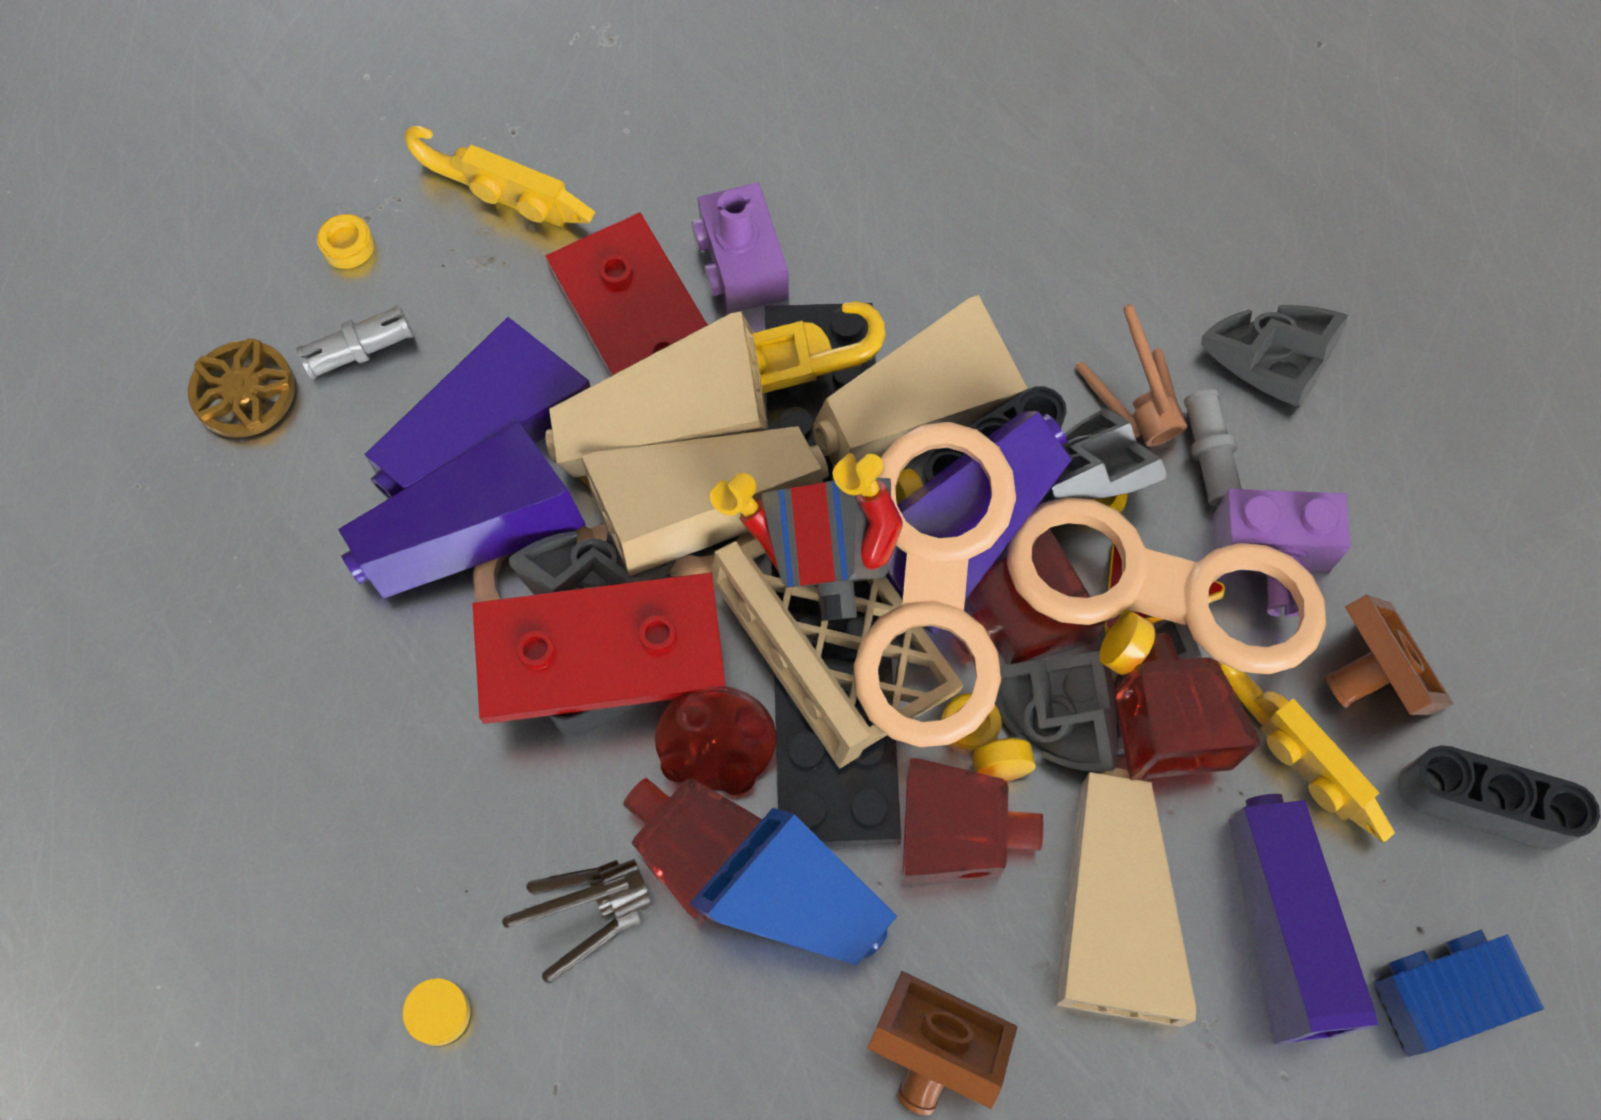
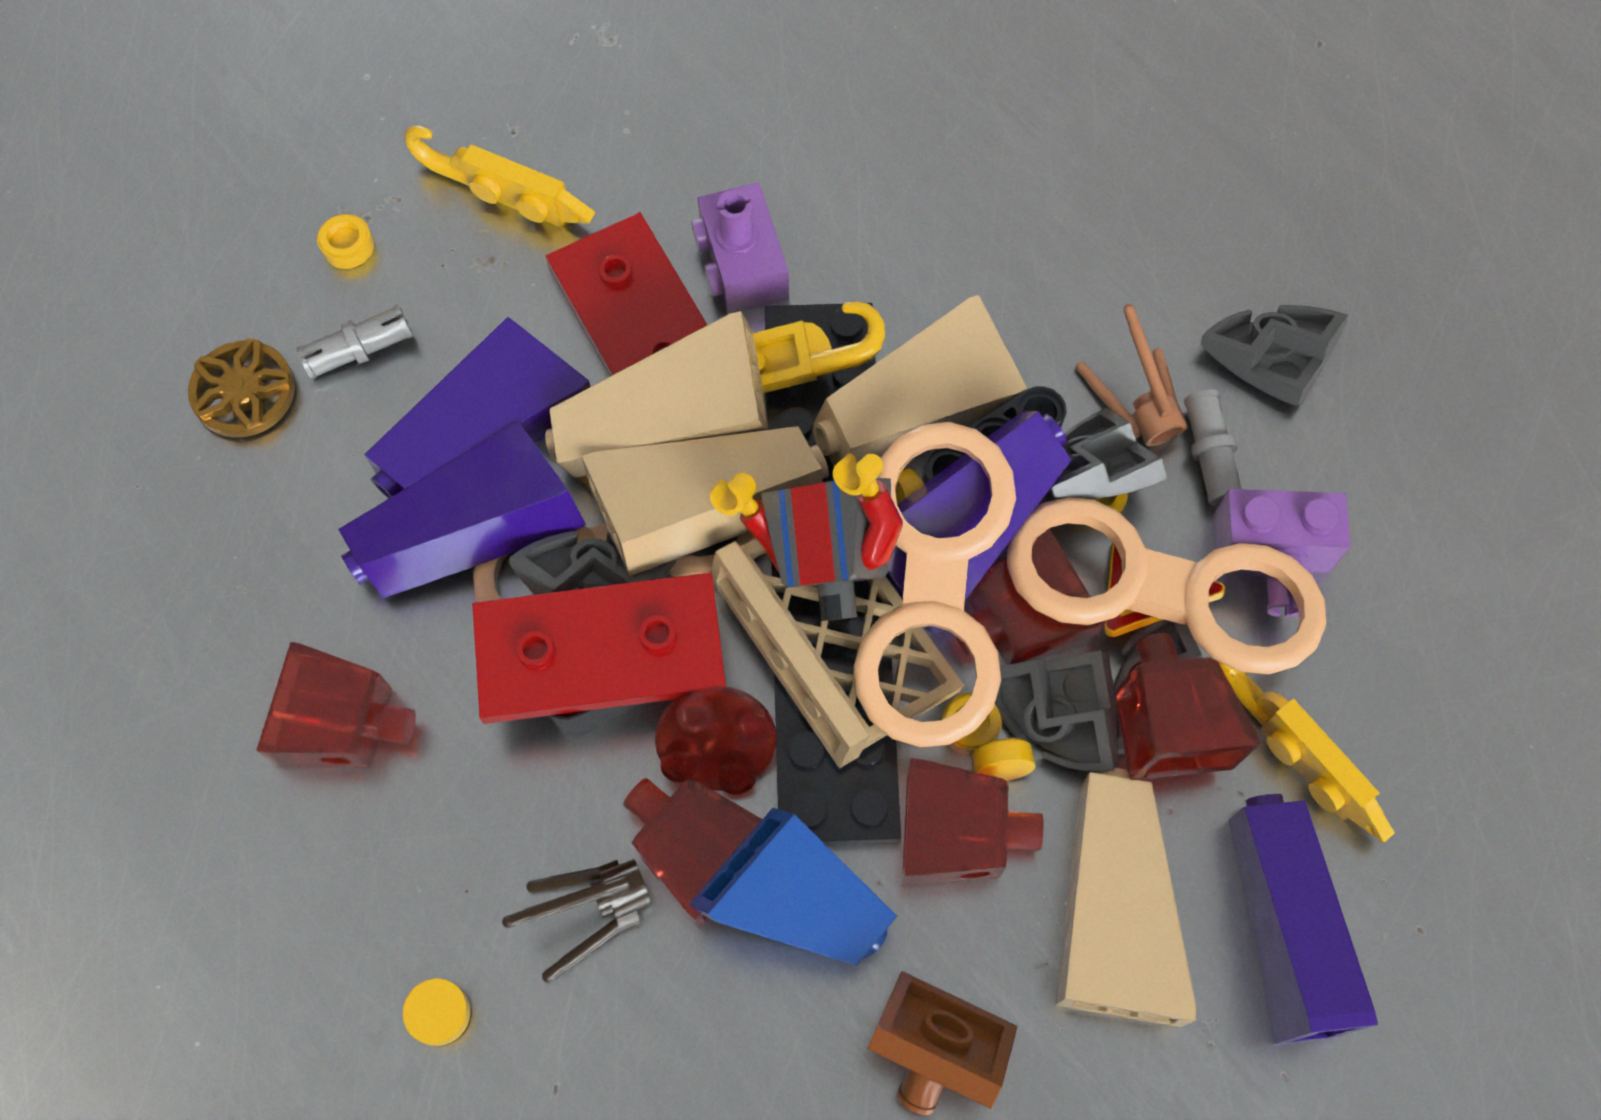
yellow tile [1099,612,1155,675] -> none
dark orange tile [1325,594,1454,715] -> none
blue brick [1375,929,1544,1056] -> none
black beam [1398,745,1600,849] -> none
none -> clear red torso [256,642,416,768]

